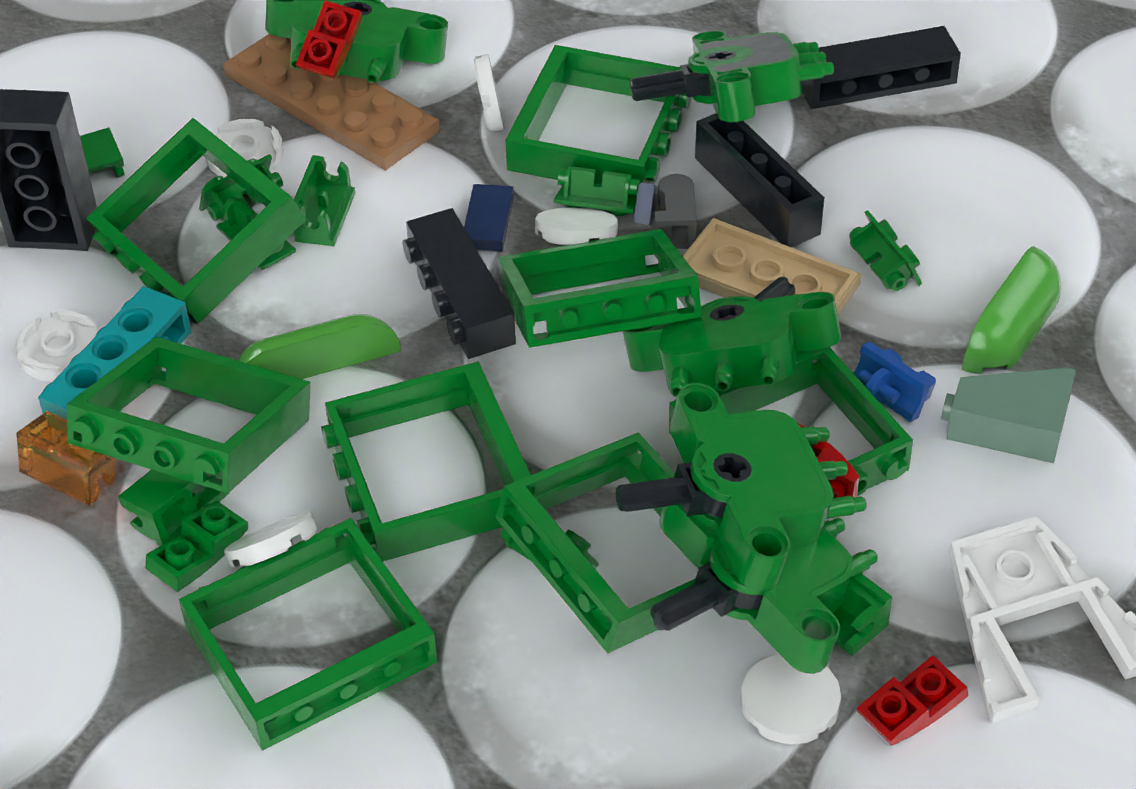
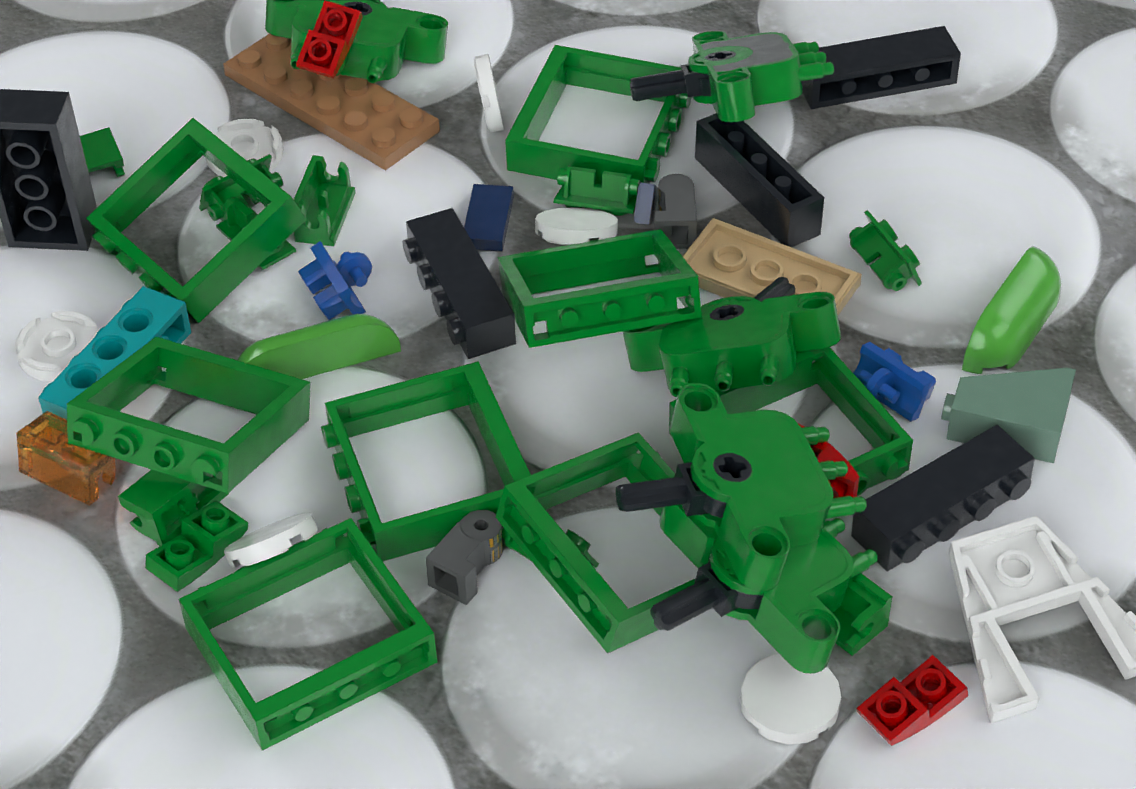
none -> blue hips [298,241,372,320]
none -> dark grey leg [426,510,503,605]
none -> black brick [851,425,1035,572]

